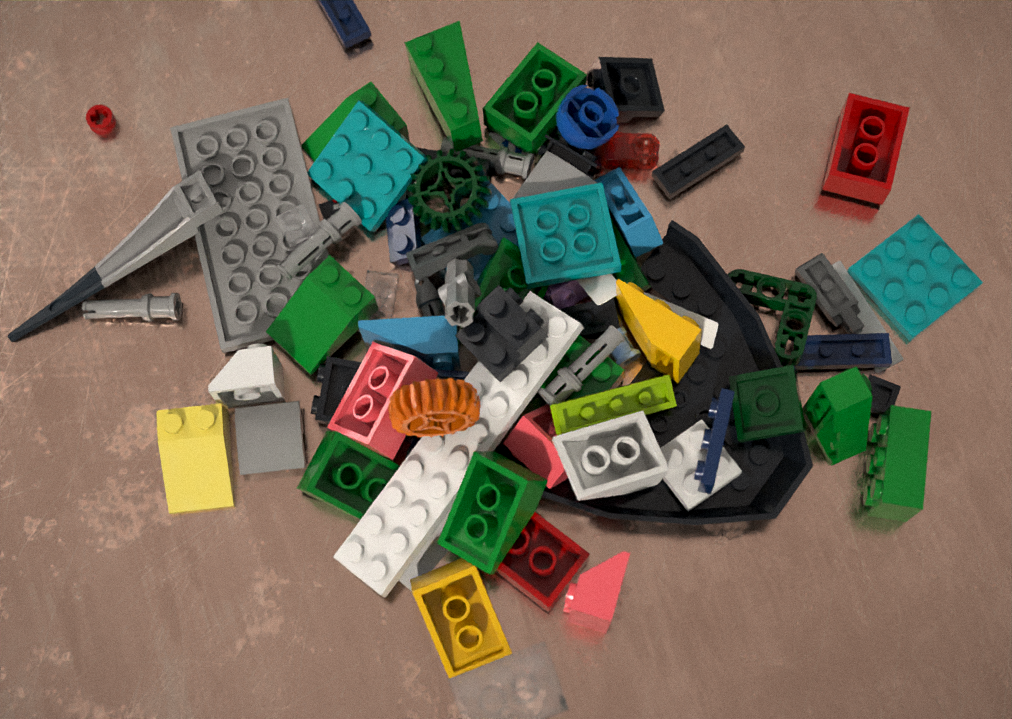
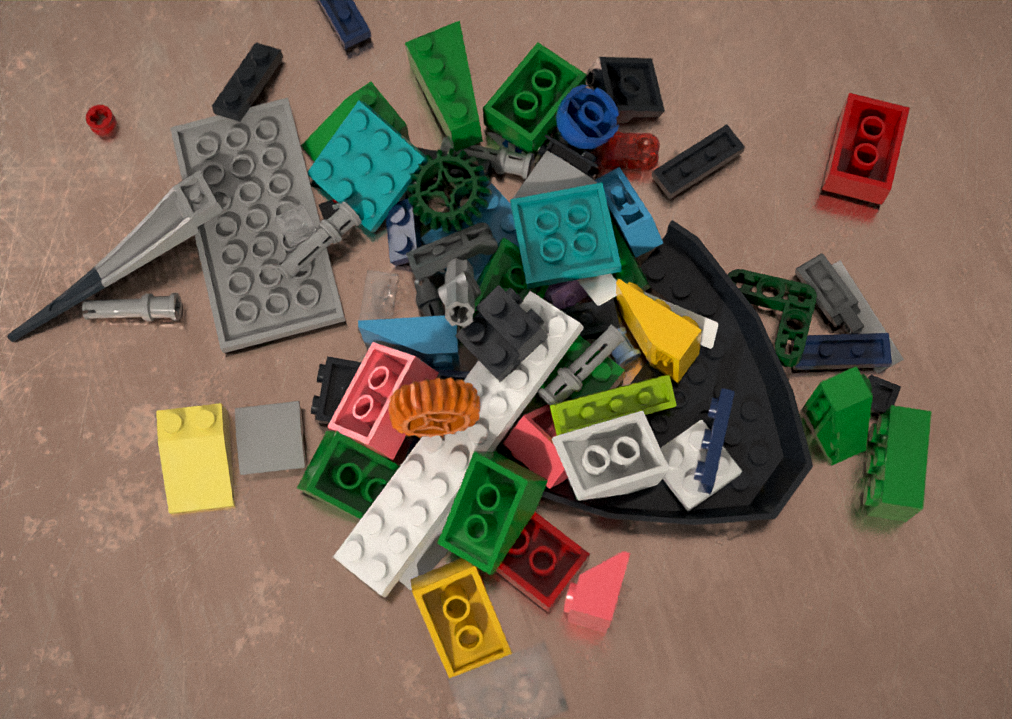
white slope [208,343,285,409] -> none
green slope [266,255,379,375] -> none
dark green plate [729,365,806,442] -> none
teal plate [847,214,983,341] -> none
none -> black plate [212,42,283,122]

